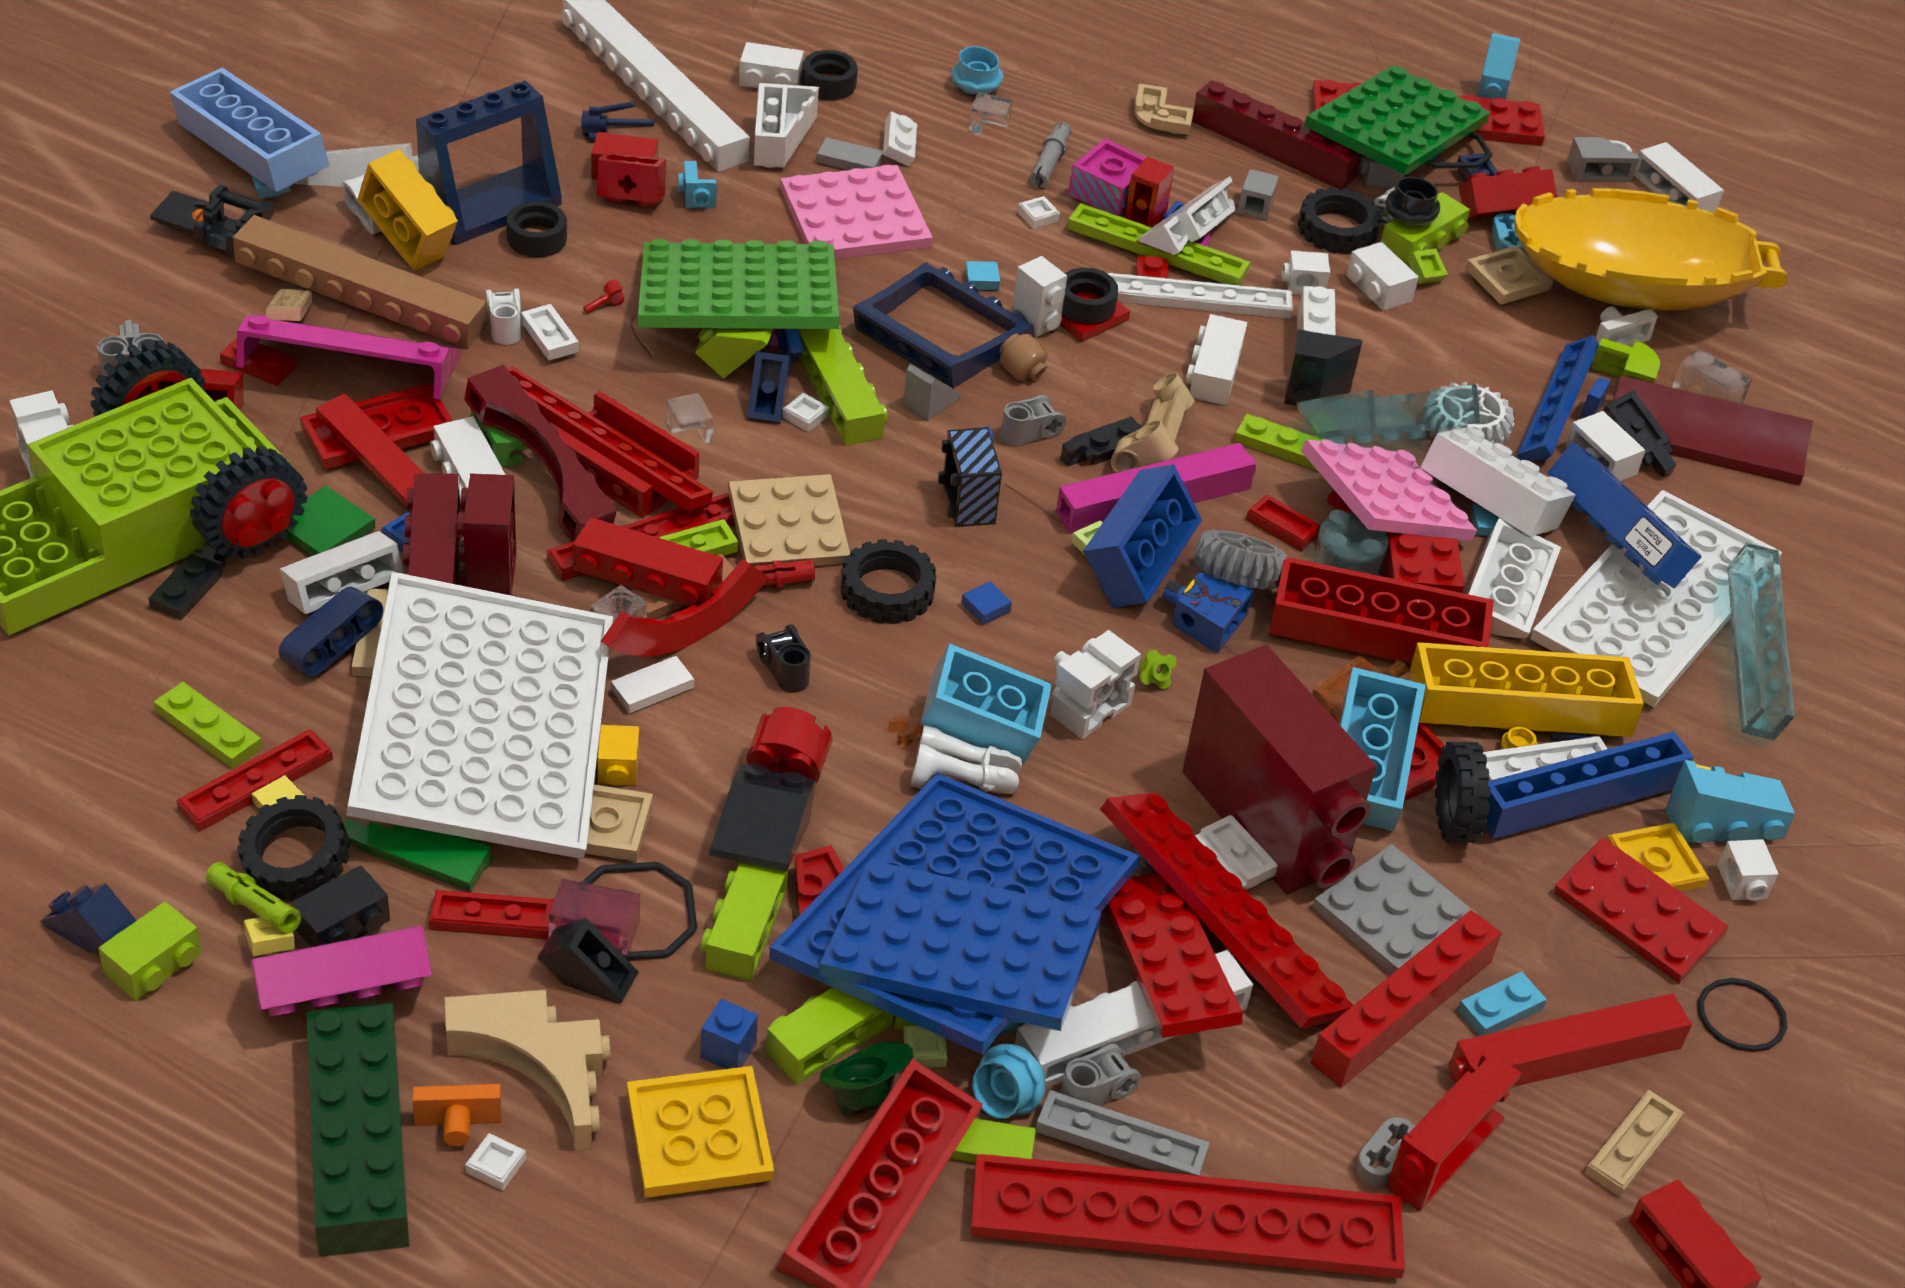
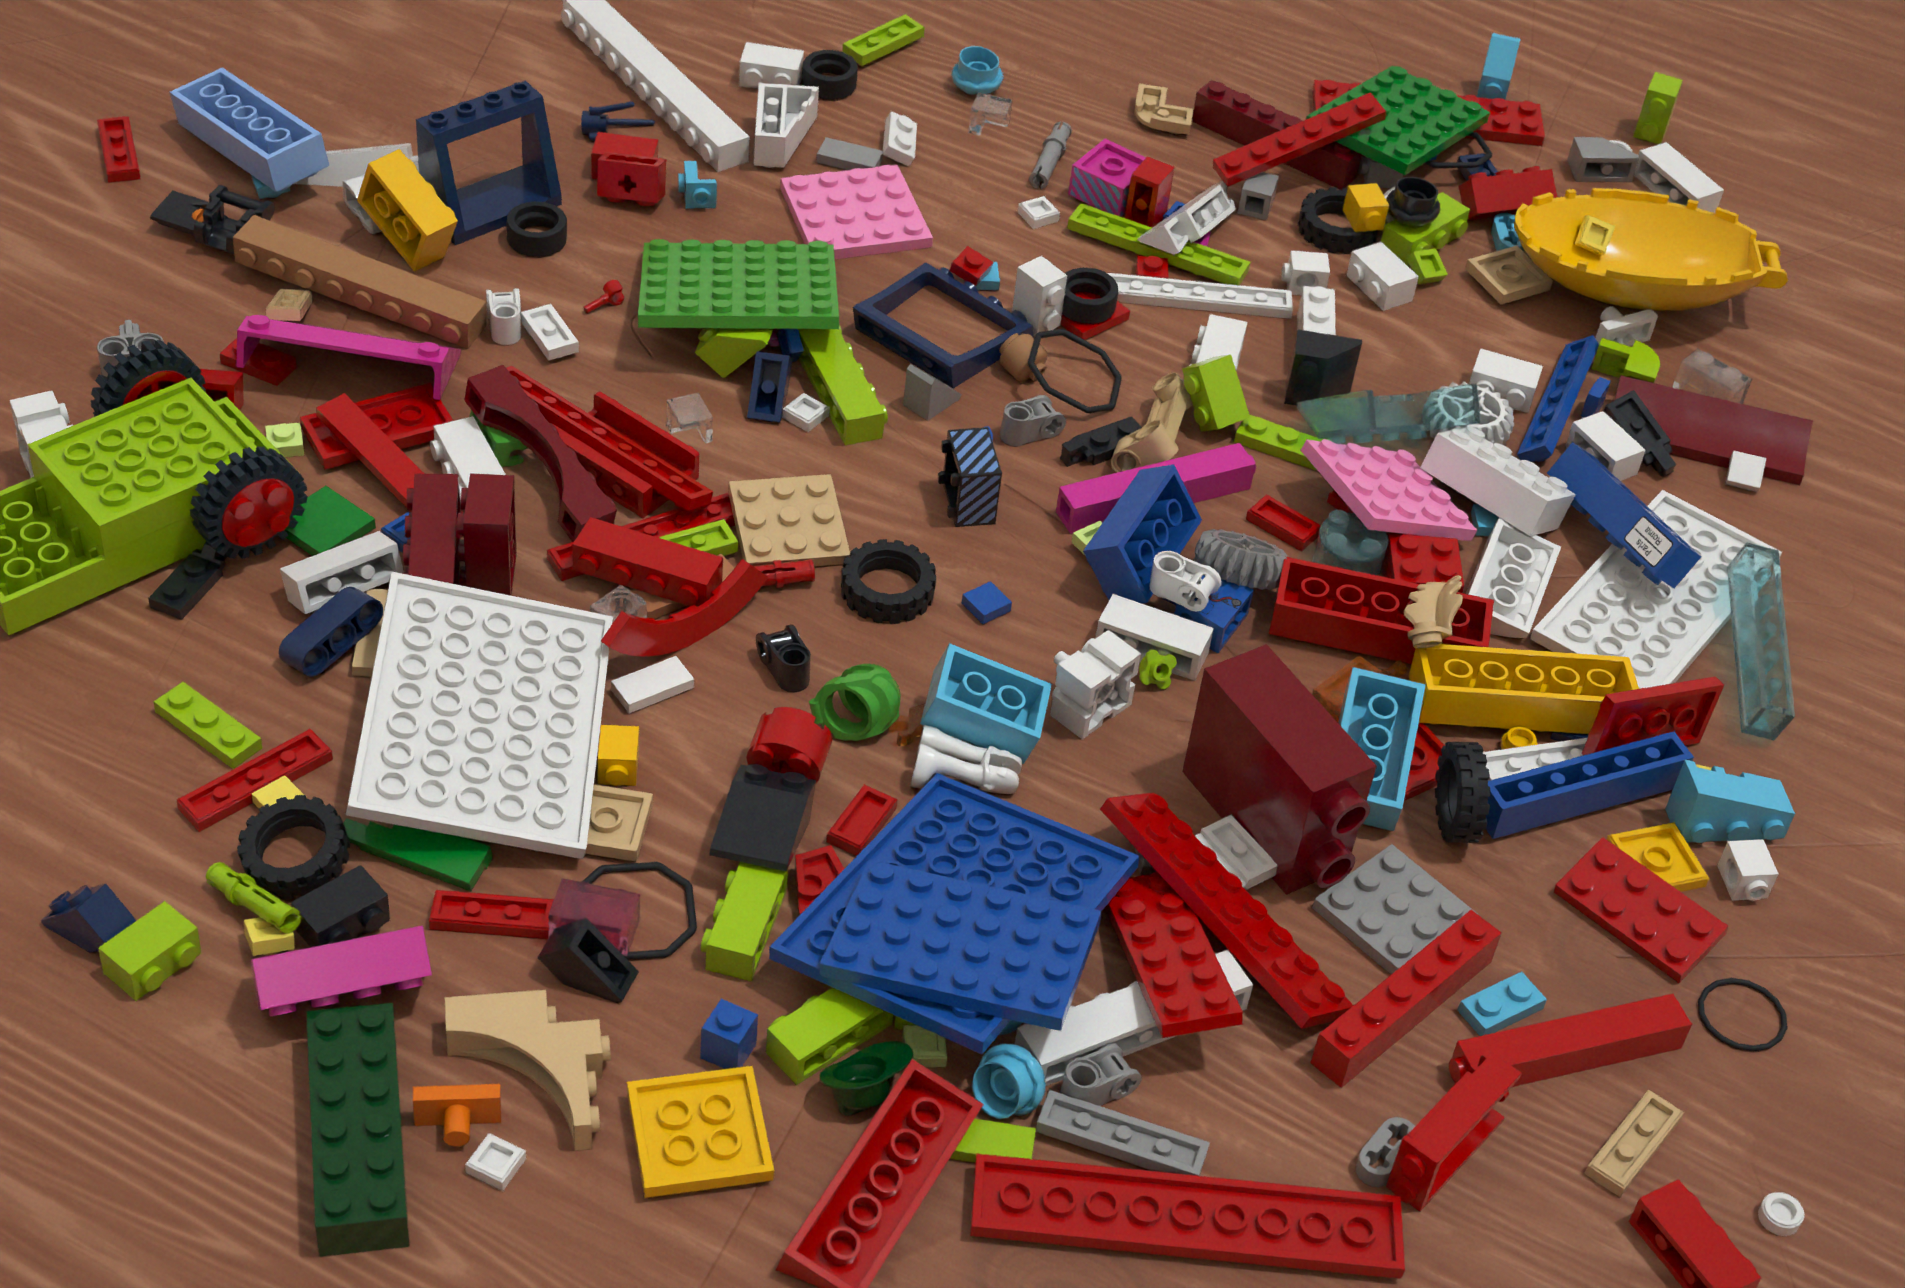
none -> red tile [97,116,141,183]
none -> yellowish green plate [265,423,304,457]
none -> bright green helmet [809,663,901,741]
none -> red tile [826,784,898,856]
none -> lime plate [842,15,925,66]
none -> red plate [949,246,994,287]
none -> black piece [1028,329,1122,414]
none -> white brick [1095,594,1214,681]
none -> white piece [1149,551,1222,612]
none -> lime brick [1182,354,1250,431]
none -> red plate [1213,92,1386,187]
none -> yellow brick [1343,183,1389,232]
none -> tan plant [1404,575,1463,648]
none -> white brick [1469,348,1543,413]
none -> light yellow tile [1574,215,1615,256]
none -> red plate [1582,676,1724,756]
none -> lime brick [1633,72,1683,145]
none -> white tile [1725,451,1766,492]
none -> white tile [1758,1192,1804,1236]

